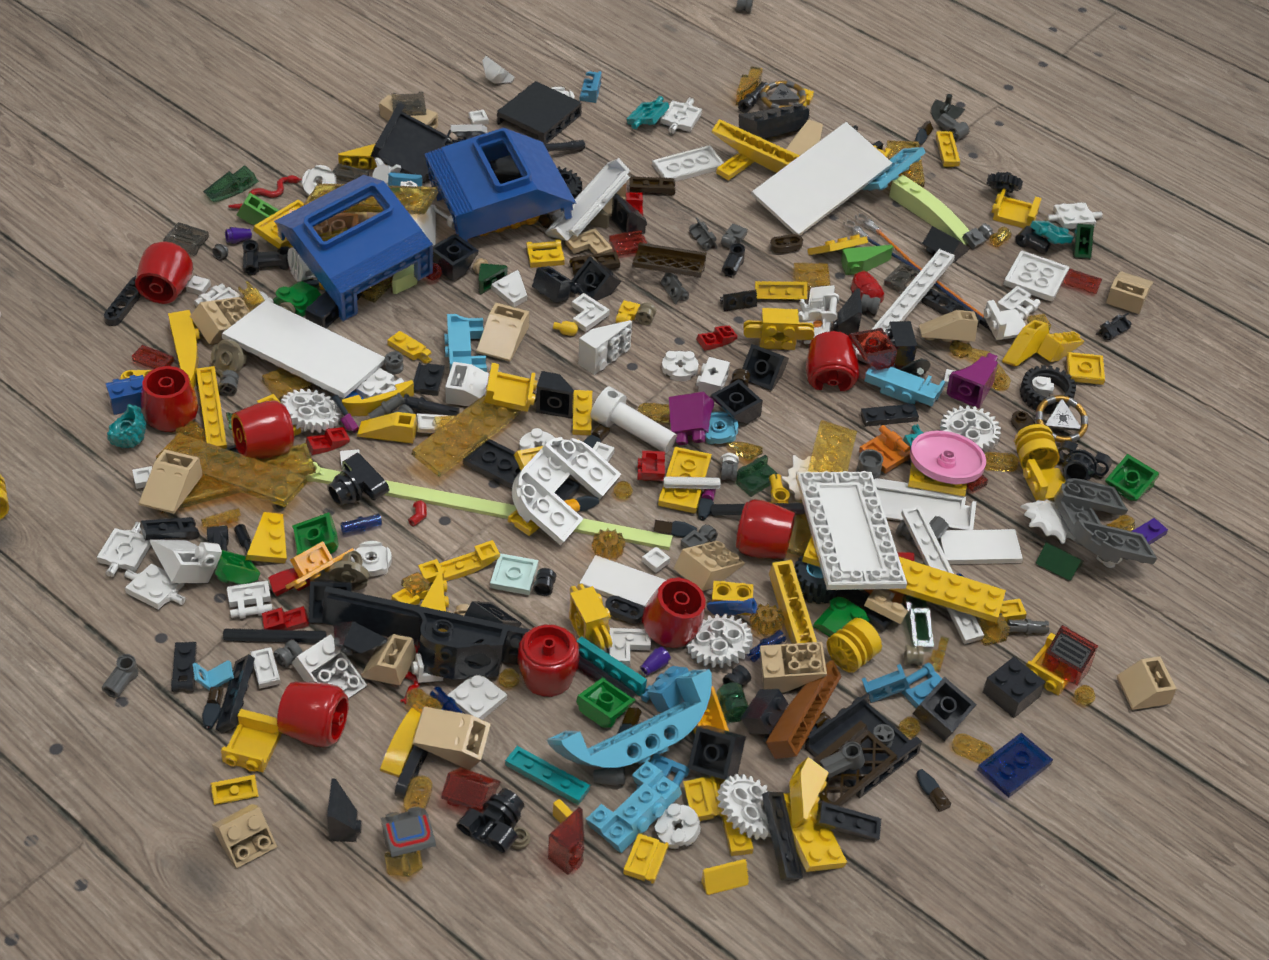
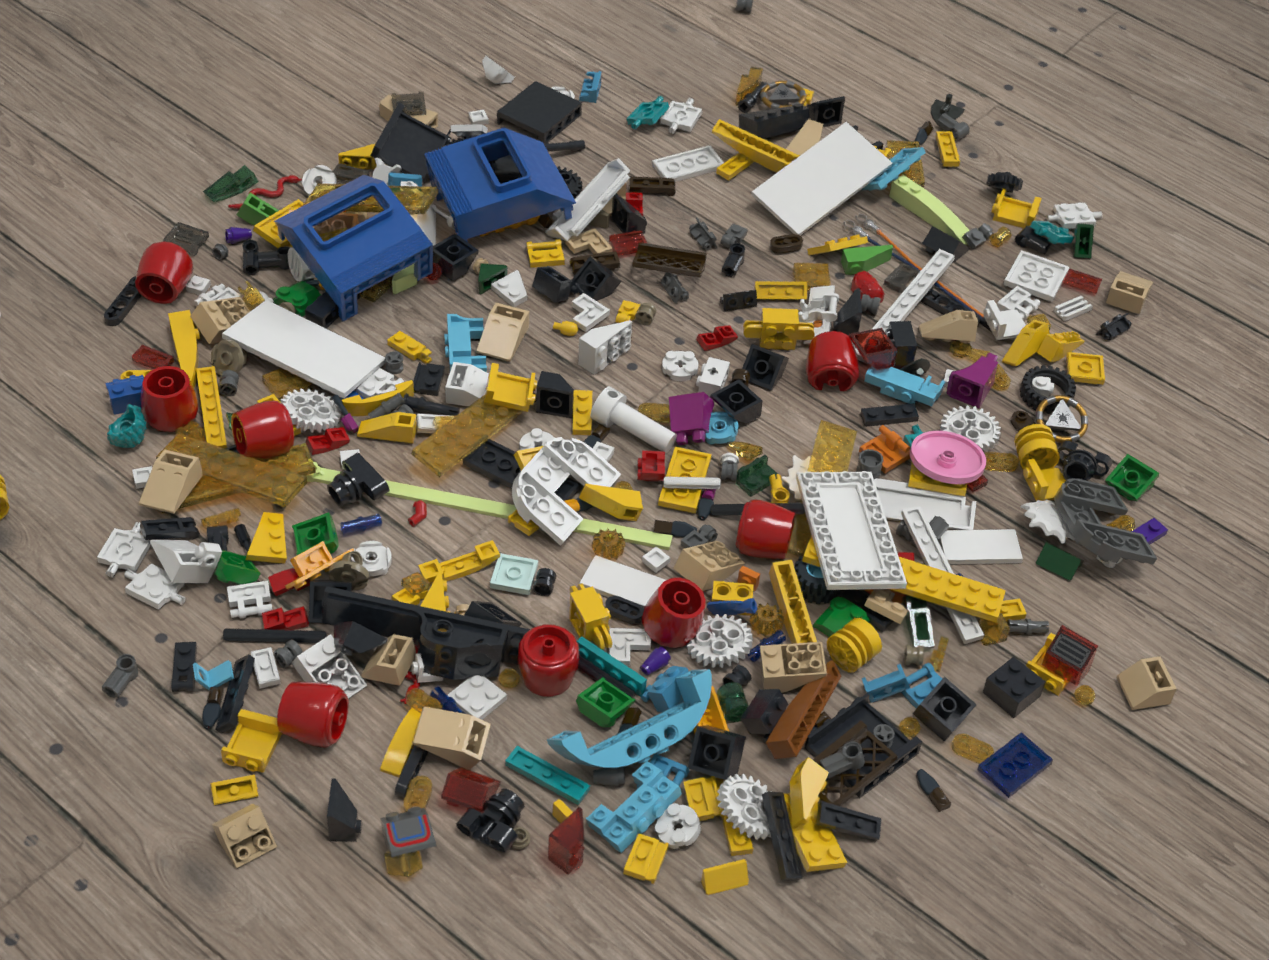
none -> yellow slope [579,484,643,521]
none -> orange plate [737,566,760,592]
none -> black slope [806,96,845,127]
none -> white tile [1054,296,1092,321]

